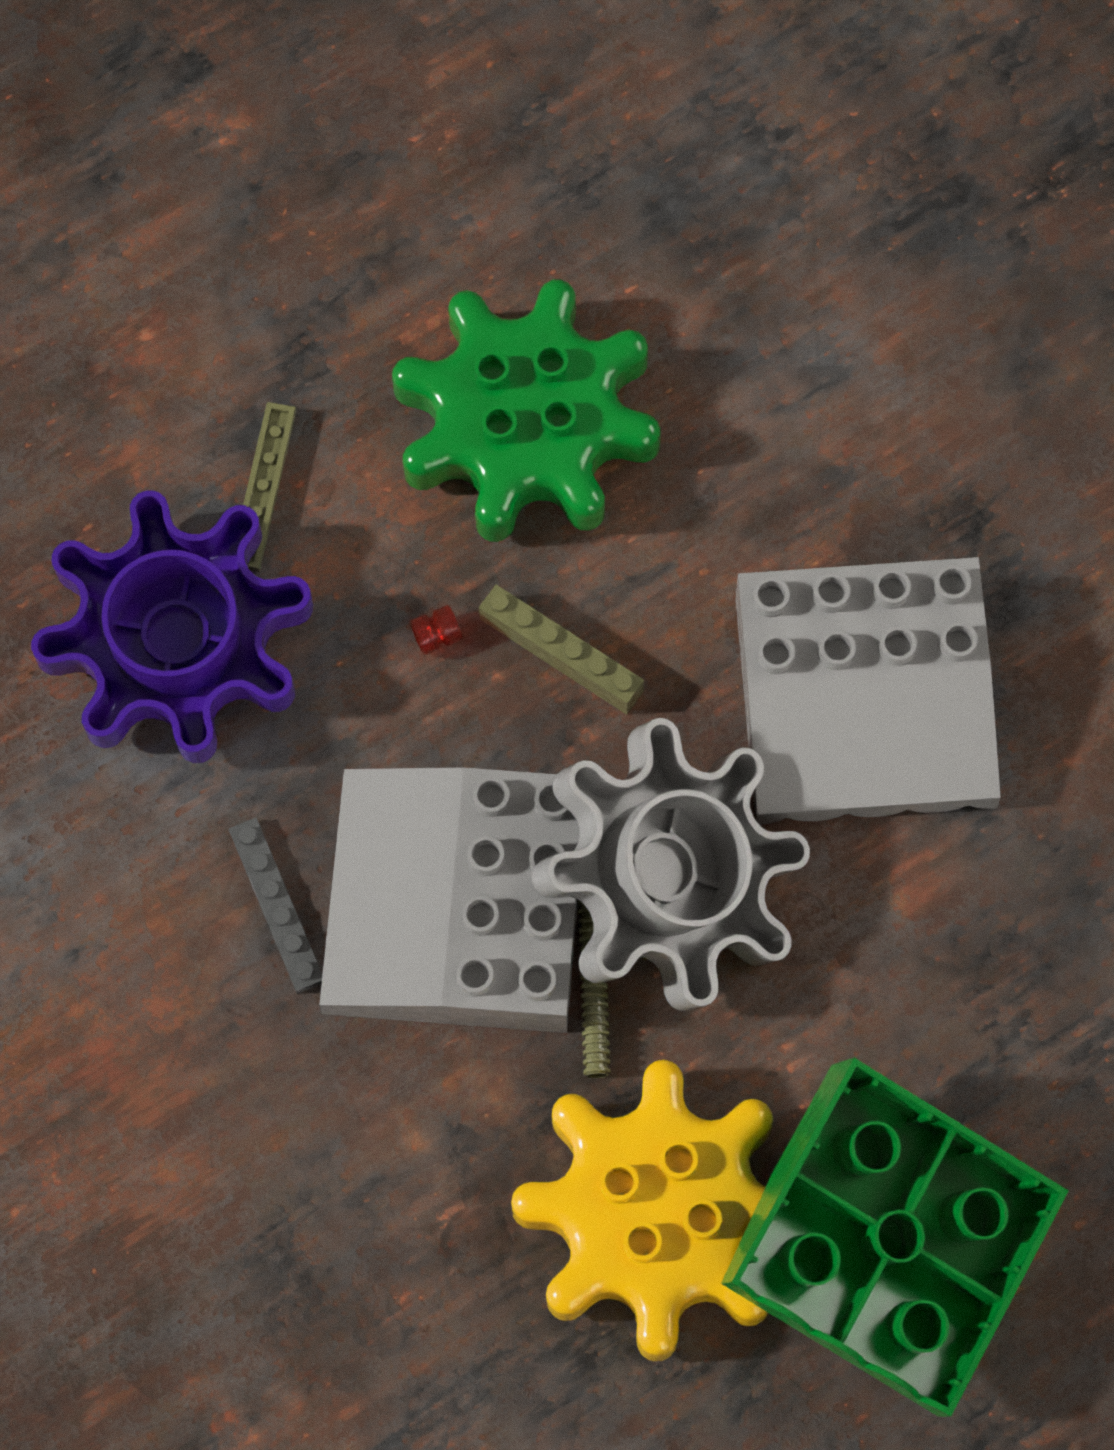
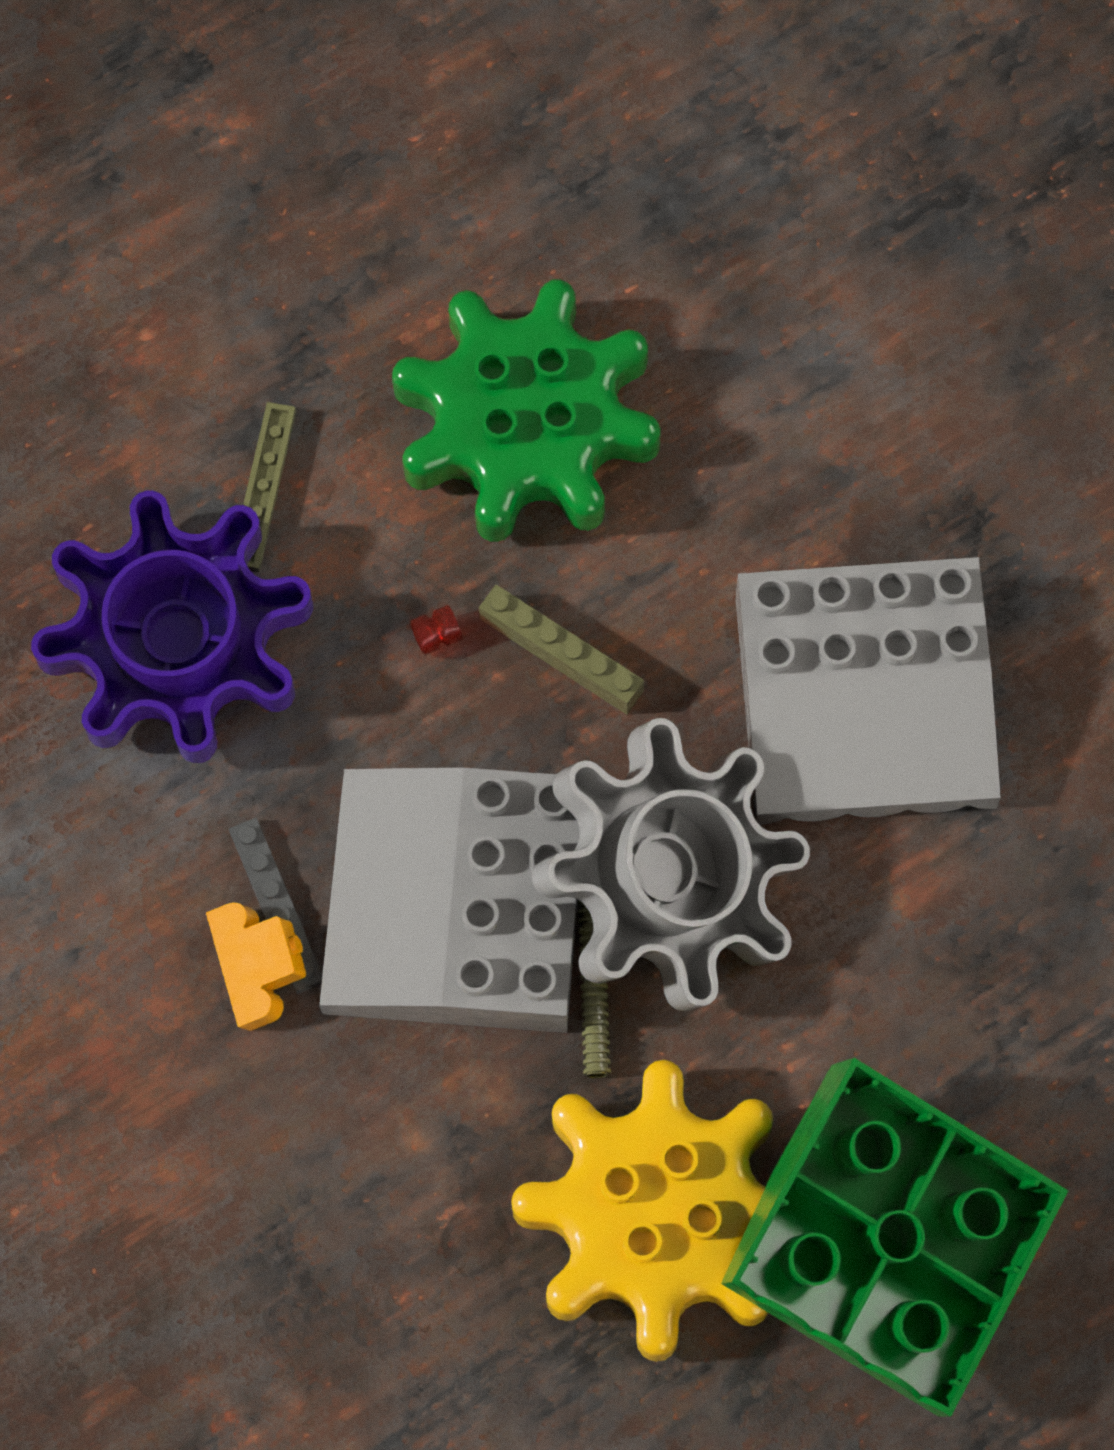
none -> light orange brick [206,902,306,1031]

